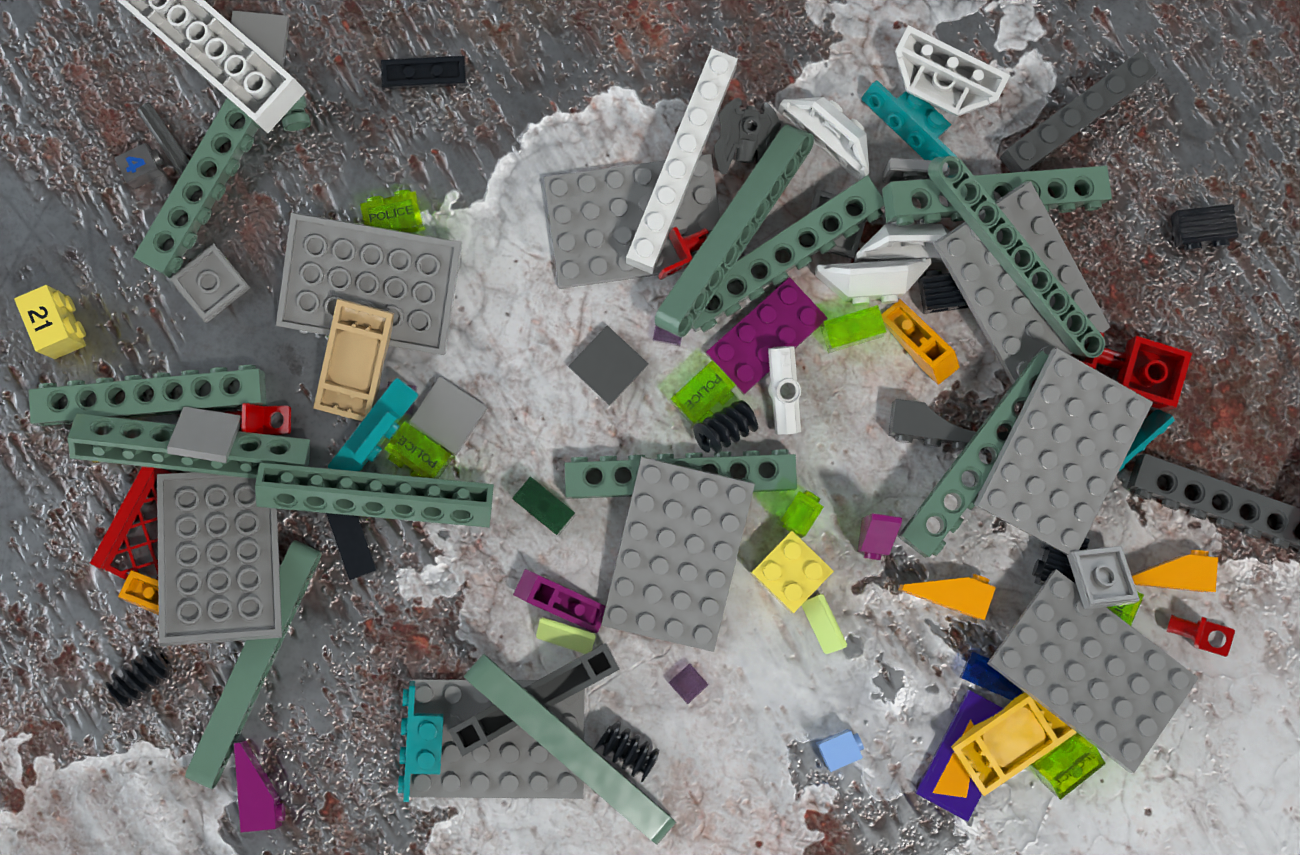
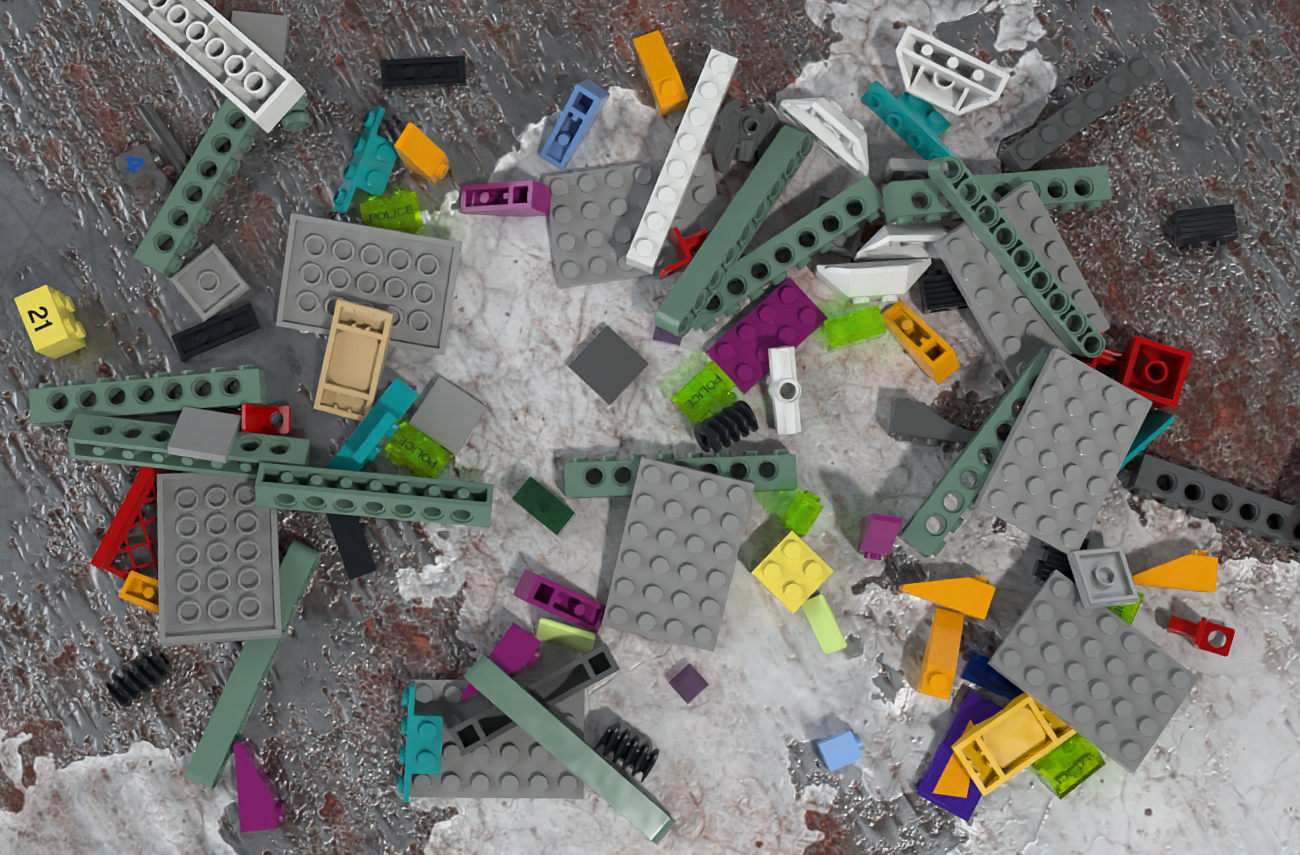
none -> black tile [171,303,262,363]
none -> teal bracket [333,106,398,214]
none -> light orange slope [394,122,449,185]
none -> magenta slope [460,180,551,217]
none -> magenta slope [460,622,542,702]
none -> medium blue slope [539,79,610,171]
none -> light orange slope [633,30,688,117]
none -> light orange slope [915,607,964,700]

